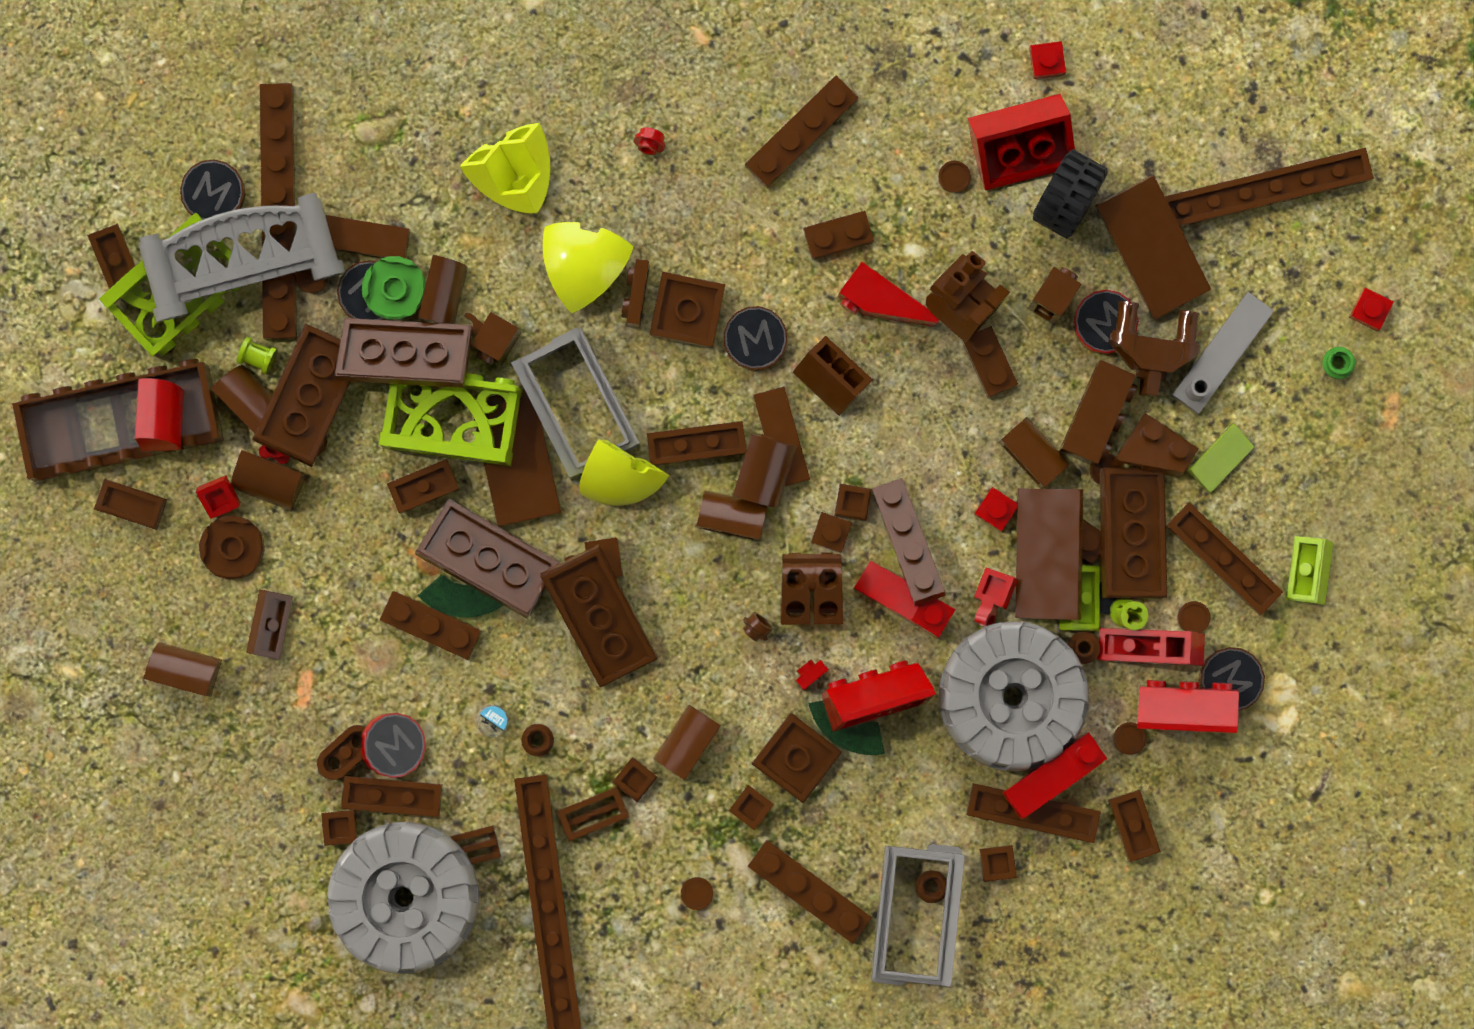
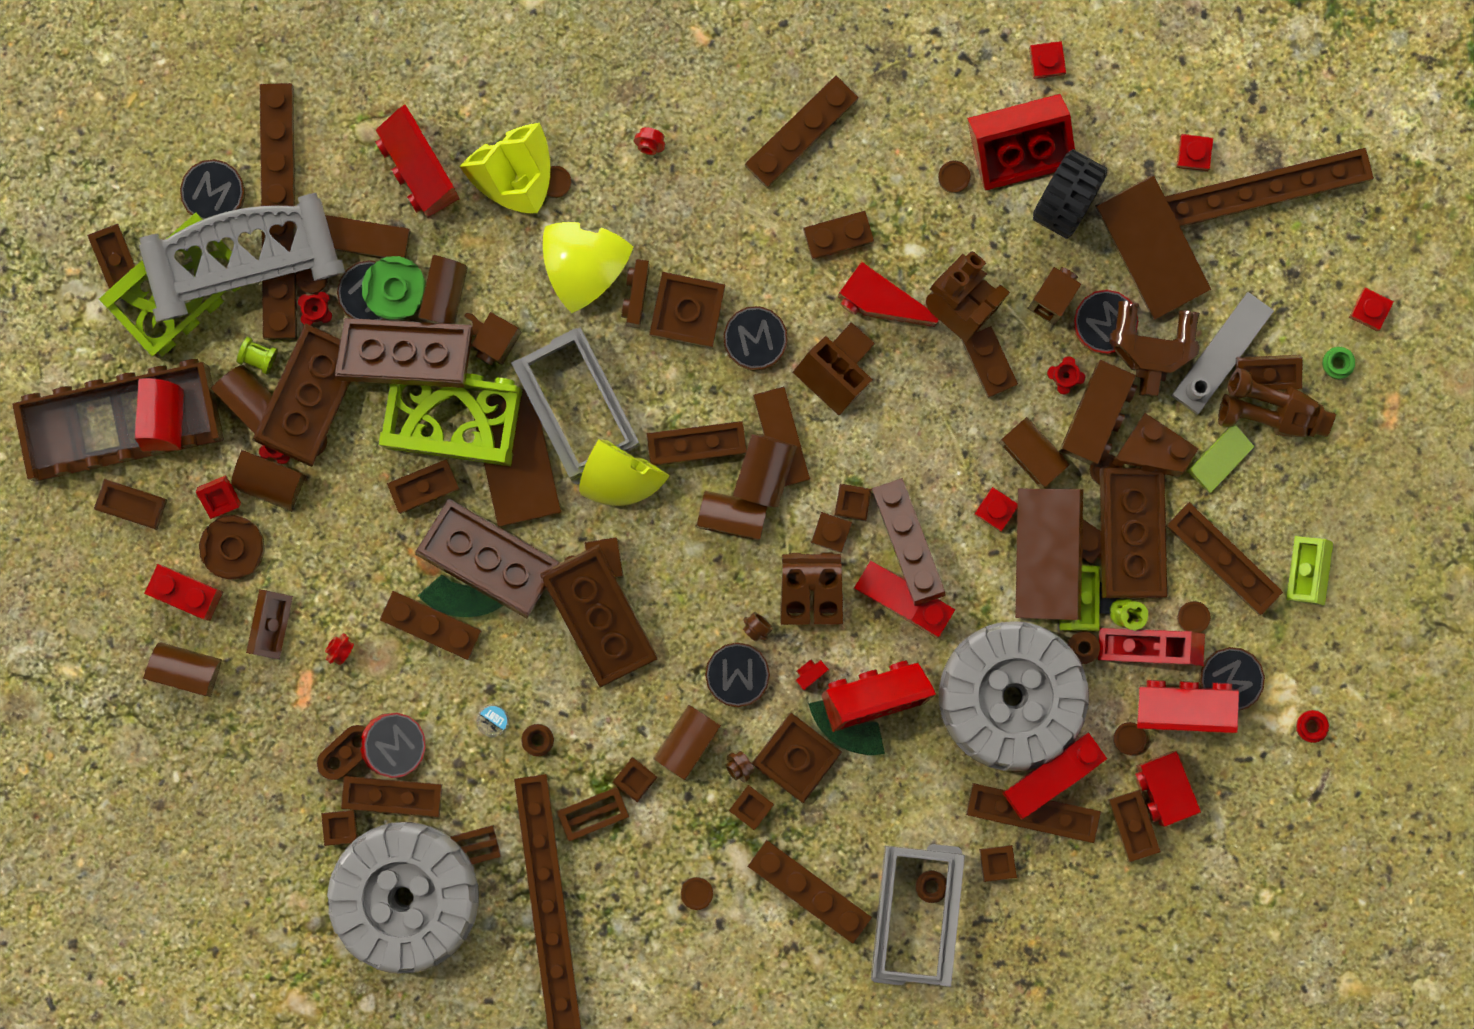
red plate [974,567,1018,627] -> none
none -> red brick [144,564,223,621]
none -> red plate [298,292,332,326]
none -> red plate [325,633,354,665]
none -> red slope [375,104,460,218]
none -> reddish brown piece [546,166,572,198]
none -> black tile [705,642,770,707]
none -> reddish brown plate [725,751,755,783]
none -> reddish brown tile [833,322,875,364]
none -> red plate [1047,356,1086,395]
none -> red brick [1134,751,1201,827]
none -> red plate [1176,134,1213,172]
none -> reddish brown piece [1218,368,1336,437]
none -> reddish brown plate [1236,355,1303,390]
none -> red plate [1296,710,1329,743]

